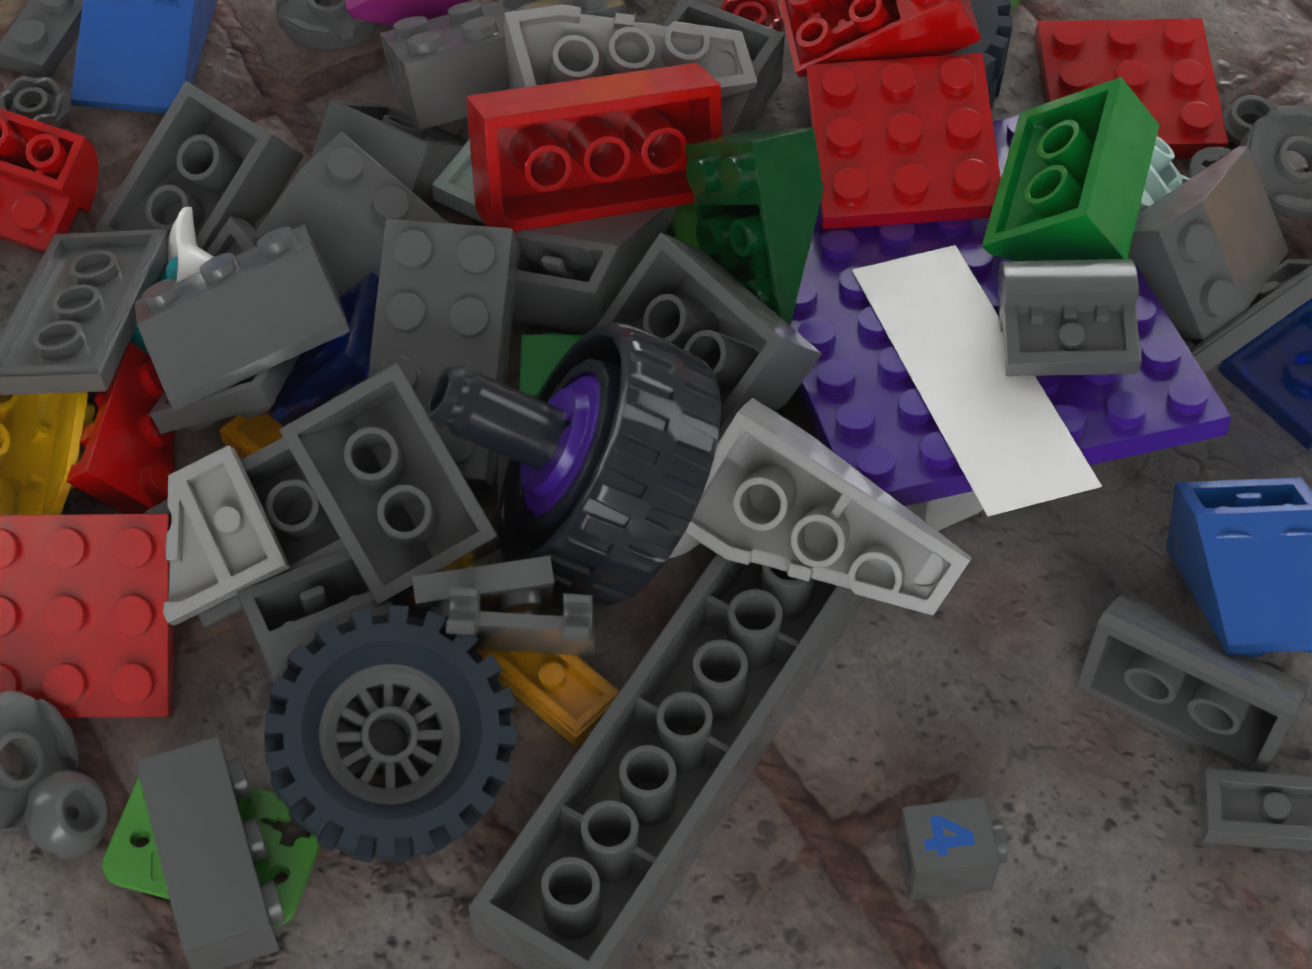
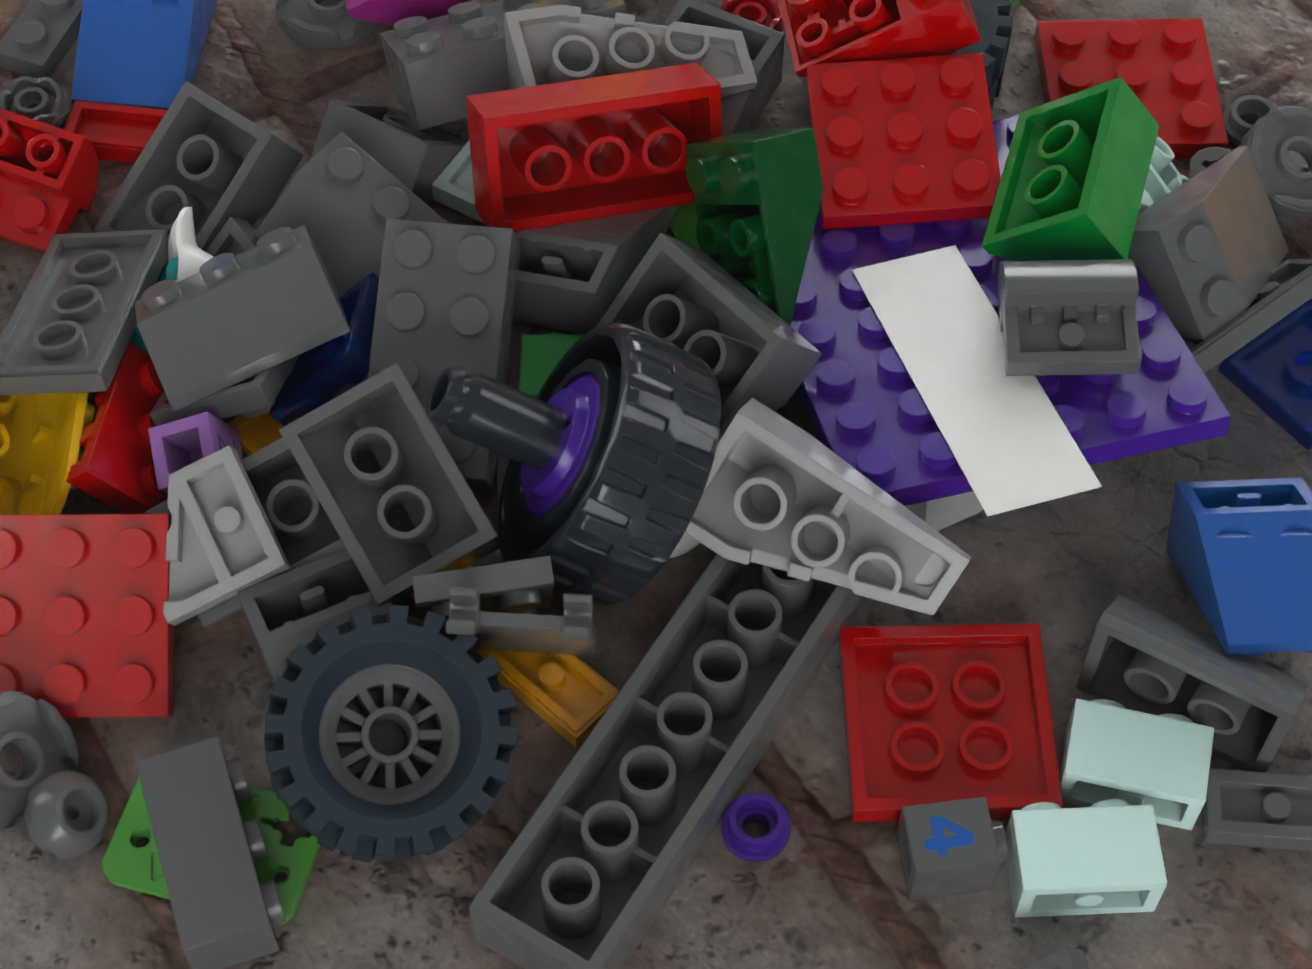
none -> red tile [64,100,168,163]
none -> medium lavender brick [148,411,243,494]
none -> dark purple plate [721,793,791,862]
none -> red plate [838,623,1063,822]
none -> light aqua brick [1005,799,1167,918]
none -> light aqua brick [1059,698,1214,831]

